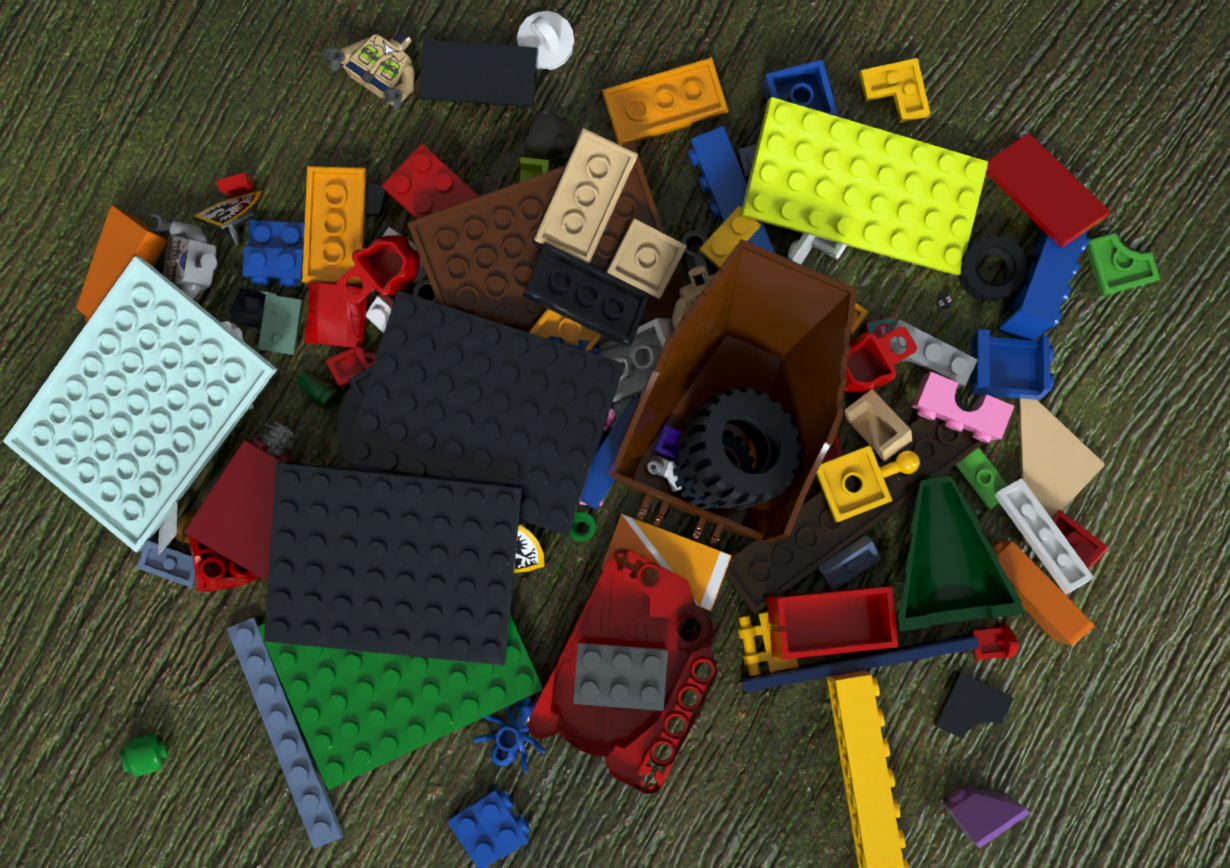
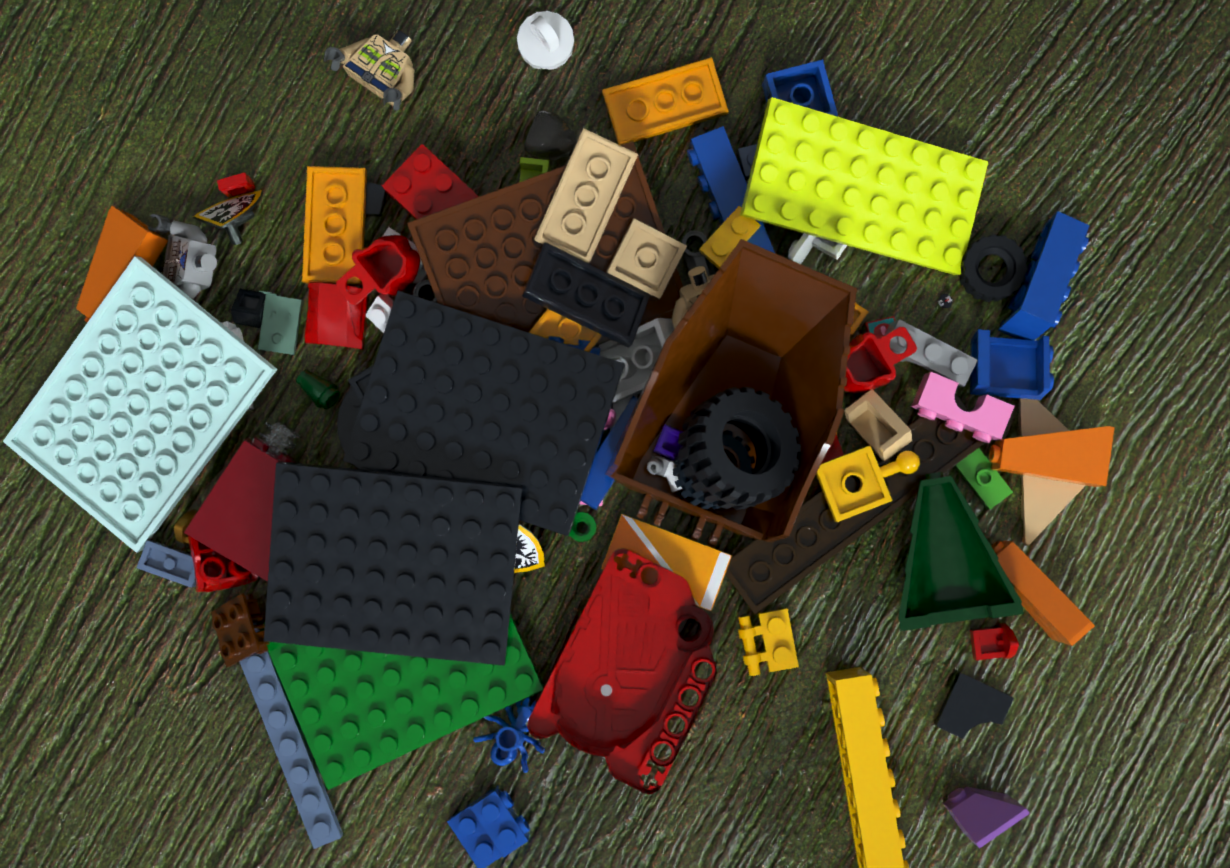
green head [120,733,168,777] -> none
white sticker [158,501,178,555] -> none
blue plate [243,220,305,286] -> none
red slope [325,347,377,388] -> none
black tile [419,39,539,108] -> none
dark grey plate [573,642,668,711] -> none
dark blue tile [740,634,979,692] -> none
red piece [767,585,898,660] -> none
sand blue plate [818,535,881,590] -> none
yellow plate [859,58,931,123] -> none
red tile [986,133,1110,249] -> none
white plate [995,478,1094,595] -> none
red slope [1051,509,1108,570] -> none
bright green tile [1086,232,1160,297] -> none
none -> reddish brown hinge [211,593,270,668]
none -> orange slope [989,426,1115,487]

